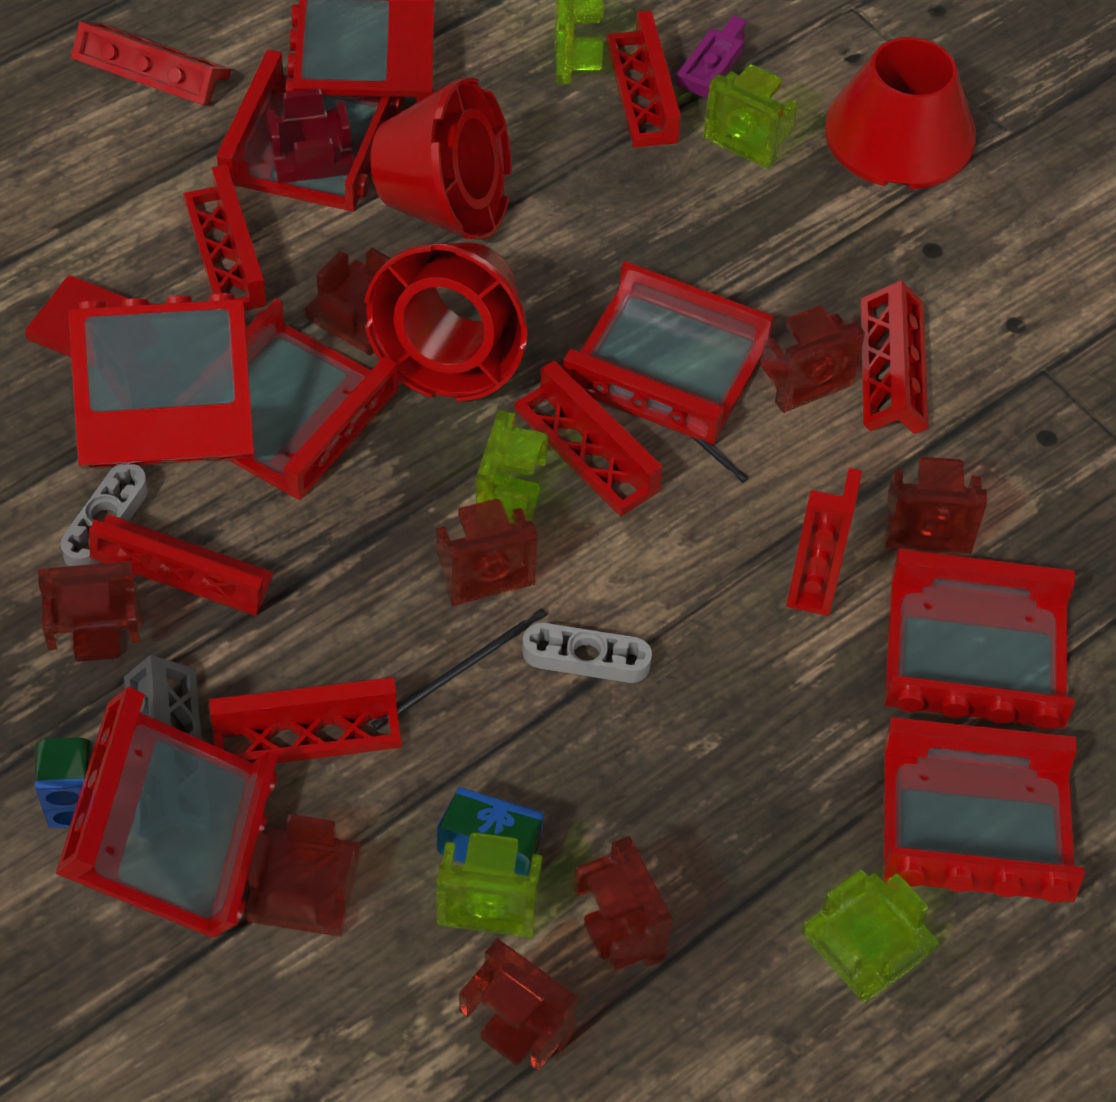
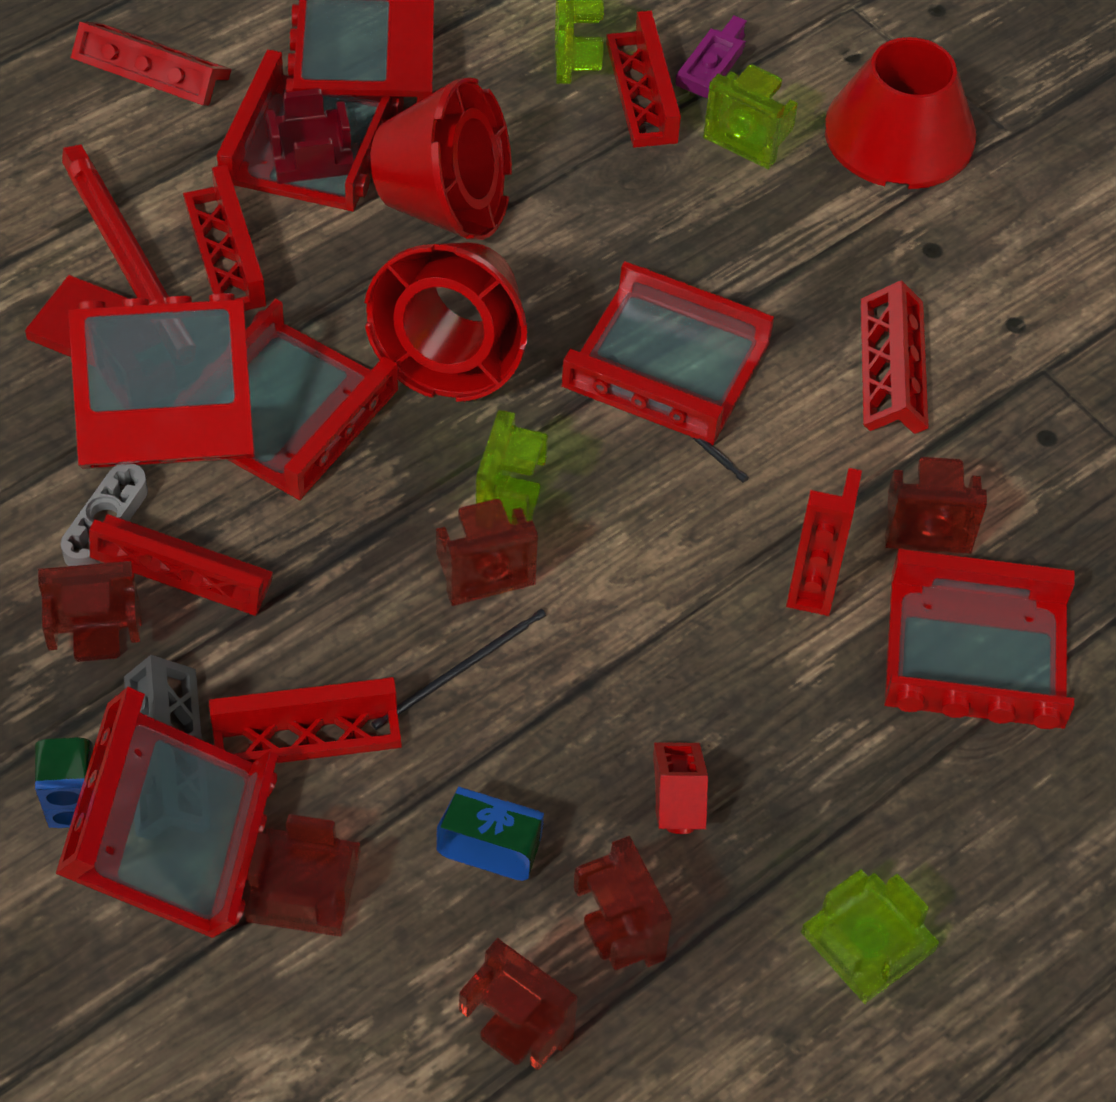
clear red panel [305,248,391,356] -> none
clear neon green panel [436,833,543,938] -> none
red fence [514,360,663,517] -> none
light grey beam [522,623,652,683] -> none
clear red panel [761,306,865,413] -> none
panel [883,717,1085,903] -> none
none -> red piece [62,144,196,366]
none -> red arch [653,742,708,834]

